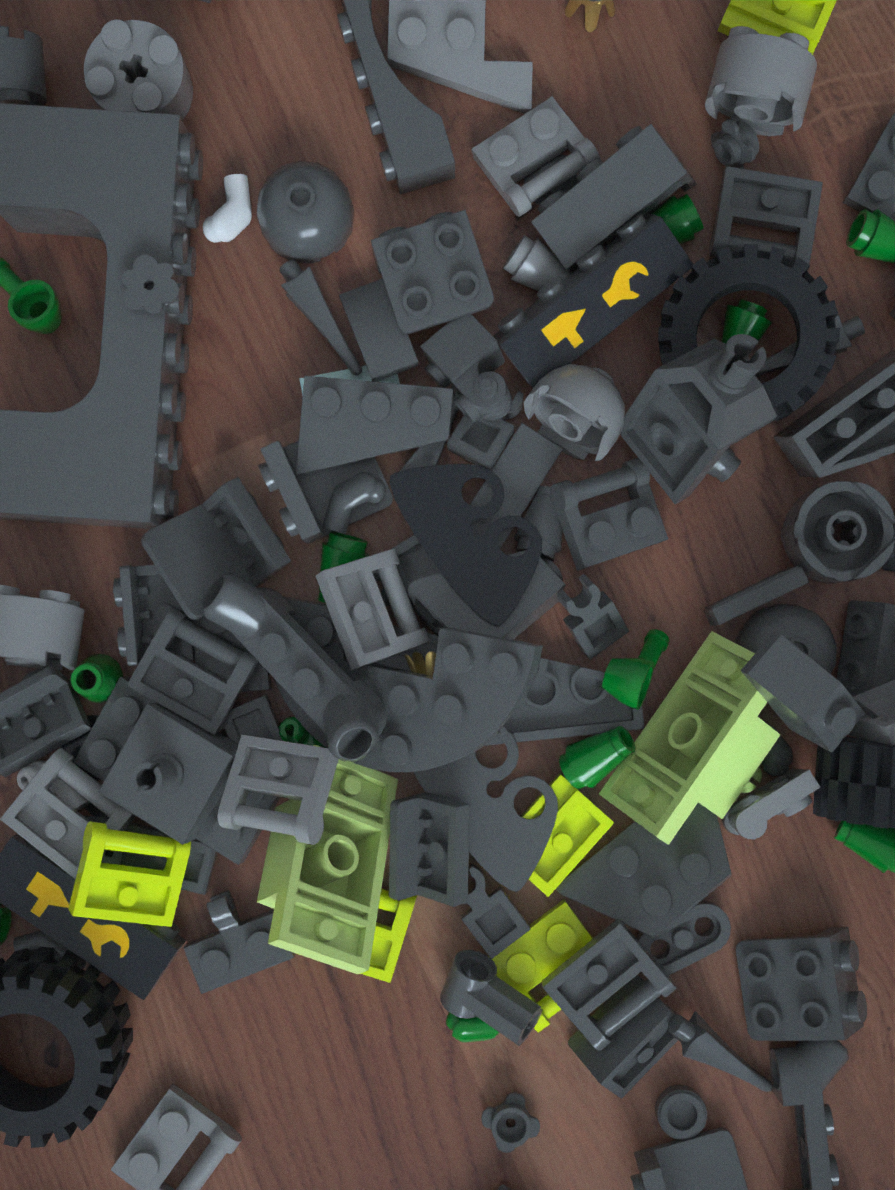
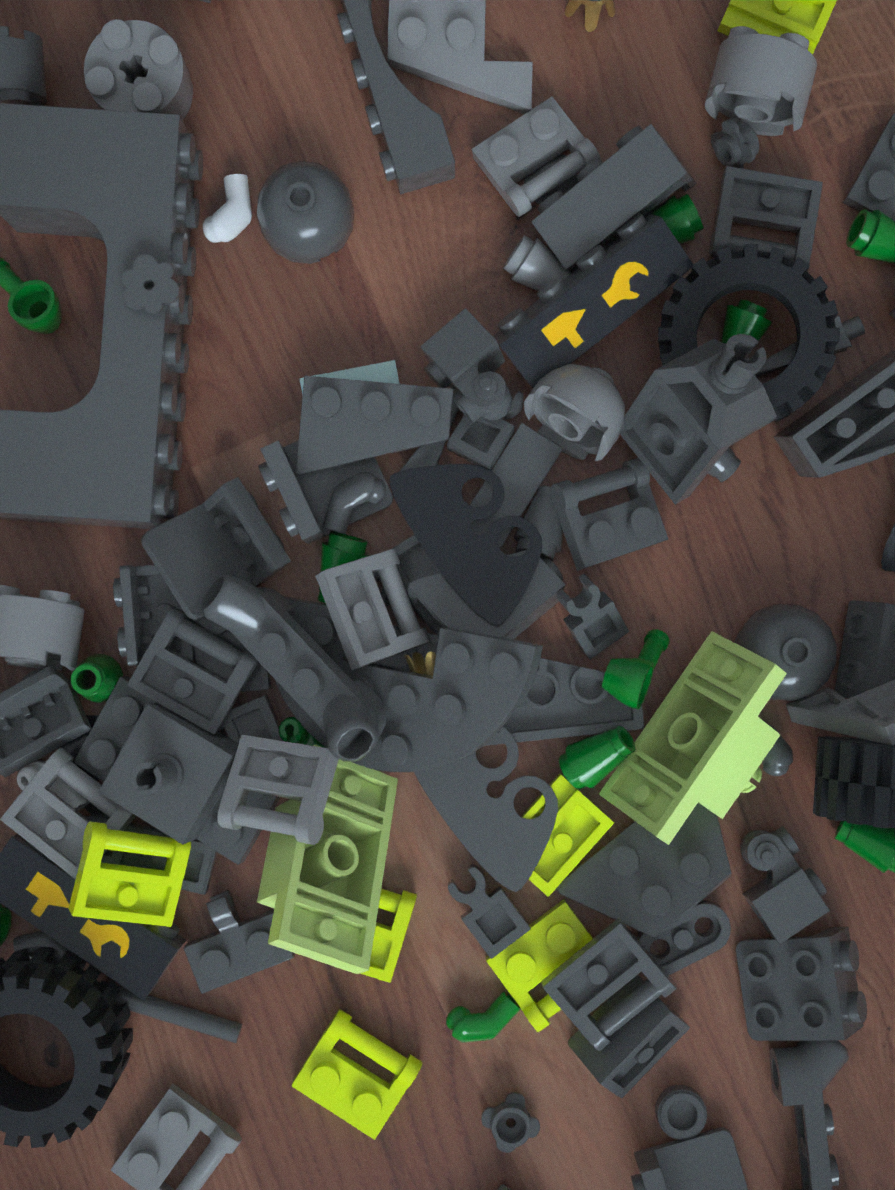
dark grey piece [279,260,362,376] -> none
dark grey slope [339,278,419,382] -> none
dark grey bracket [370,210,494,334] -> none
dark grey bracket [389,792,470,907] -> none
dark grey piece [440,950,543,1046] -> none
dark grey piece [668,1011,773,1092] -> none
dark grey tile [703,566,809,626] -> none
light grey plate [722,769,820,840] -> none
dark grey slope [741,631,865,753] -> none
dark grey brick [780,481,895,584] -> none
none -> dark grey bar [100,981,243,1043]
none -> neon yellow plate [291,1009,423,1140]
none -> dark grey brick [740,826,830,944]

